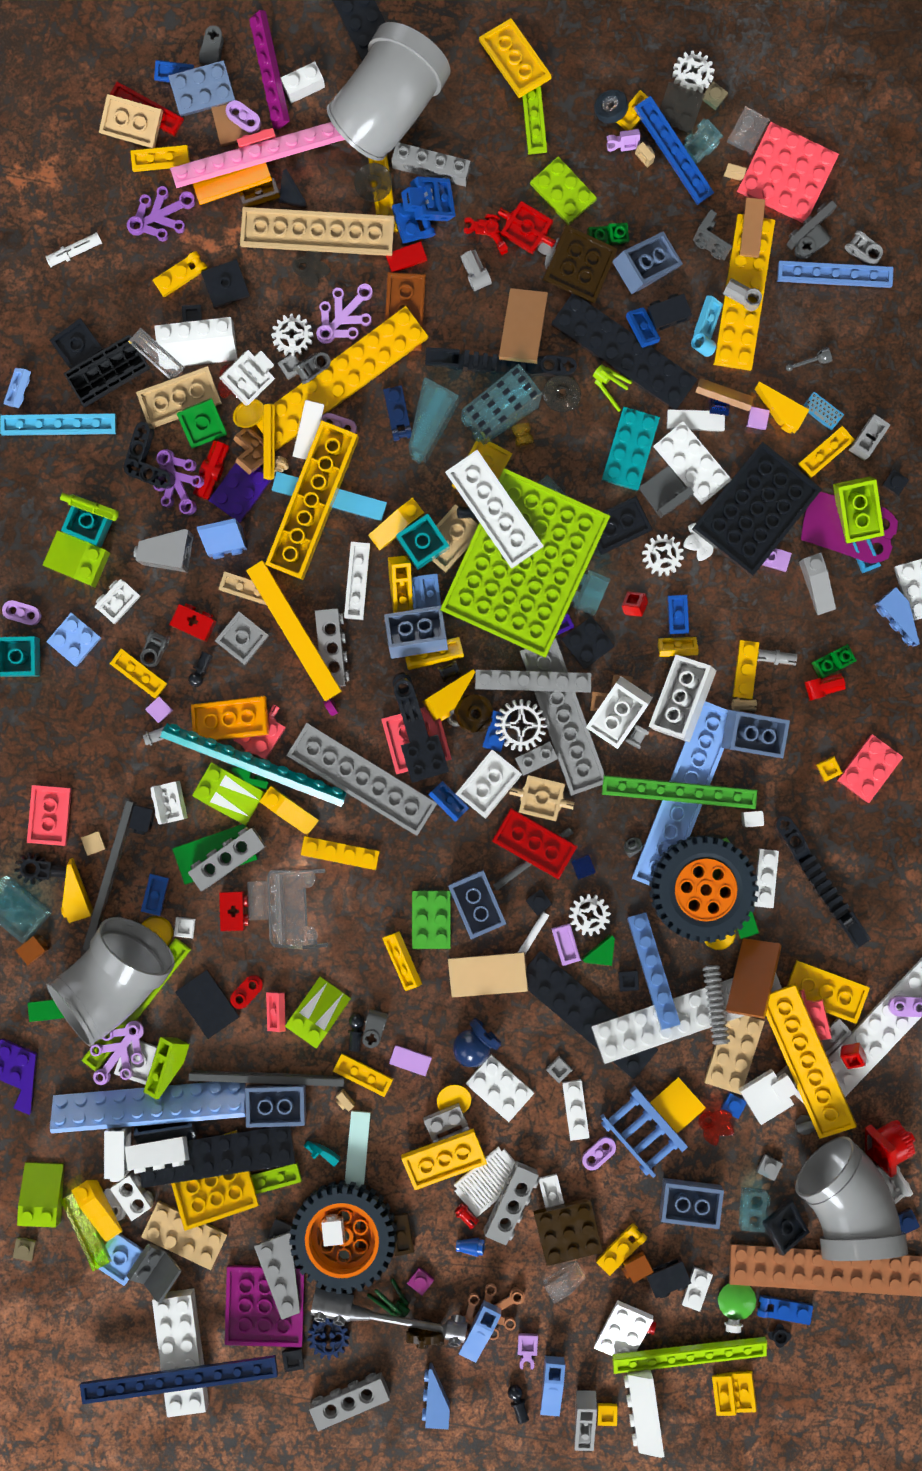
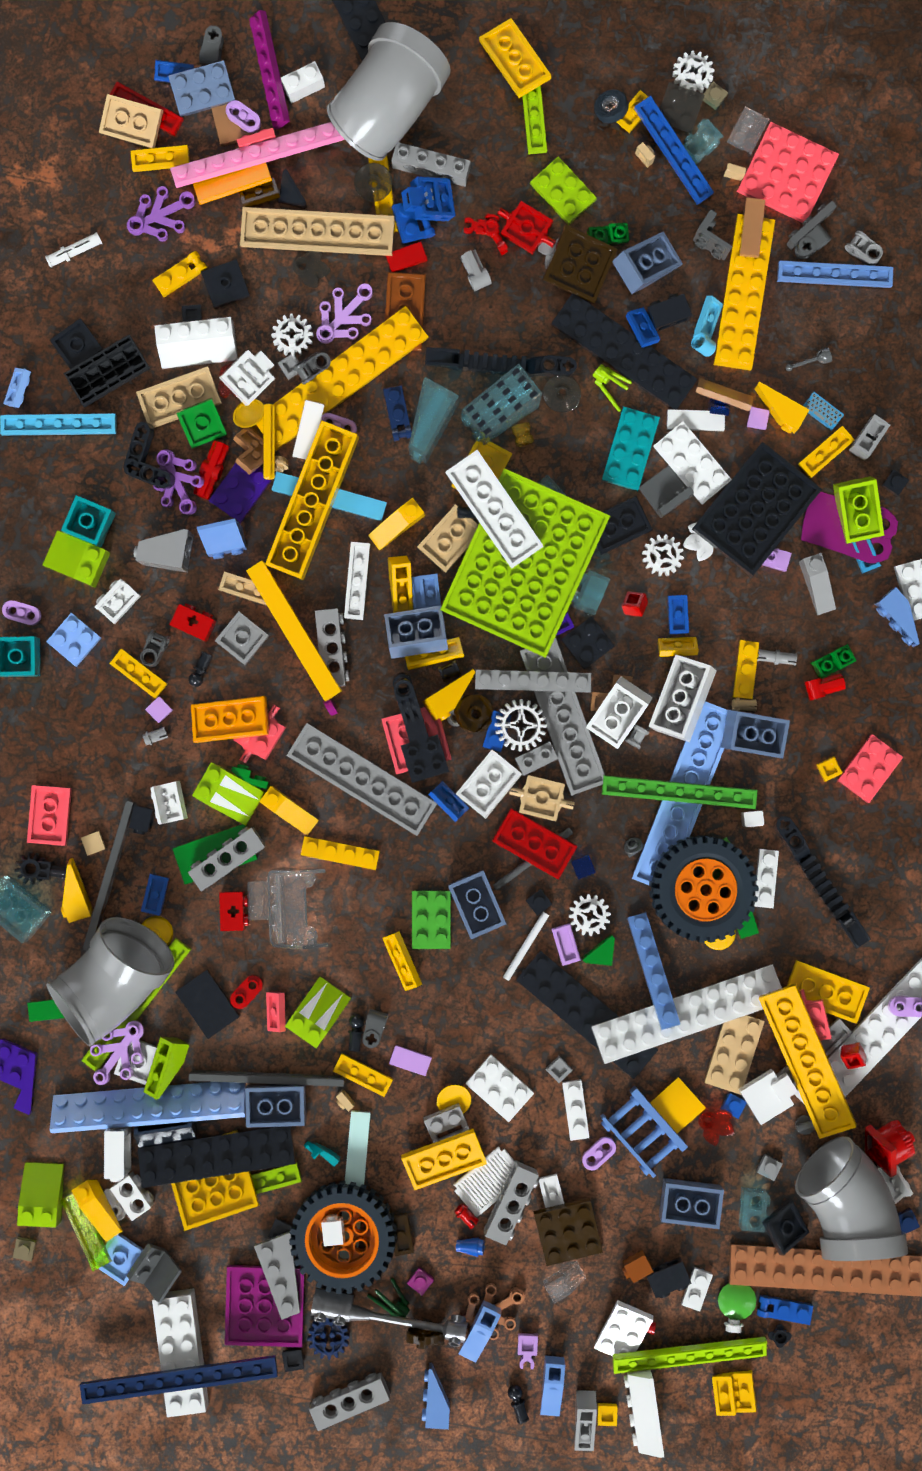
dark orange brick [15,934,49,965] -> none
lime piece [60,493,119,521] -> none
white brick [125,1136,189,1174] -> none
clear tile [128,328,185,380] -> none
tan plate [141,1201,228,1270] -> none
teal plate [160,723,346,807] -> none
white tile [174,917,196,938] -> none
teal brick [396,514,450,570] -> none
tan tile [448,952,528,997] -> none
dark blue tile [453,1017,502,1067] -> none
medium nougat tile [499,288,548,364] -> none
yellow plate [595,1223,647,1276] -> none
lavender plate [606,129,640,151] -> none
black plate [618,970,639,992] -> none
light grey piece [703,965,730,1045] -> none
light grey piece [723,278,762,311] -> none
dark orange tile [726,938,782,1019] -> none

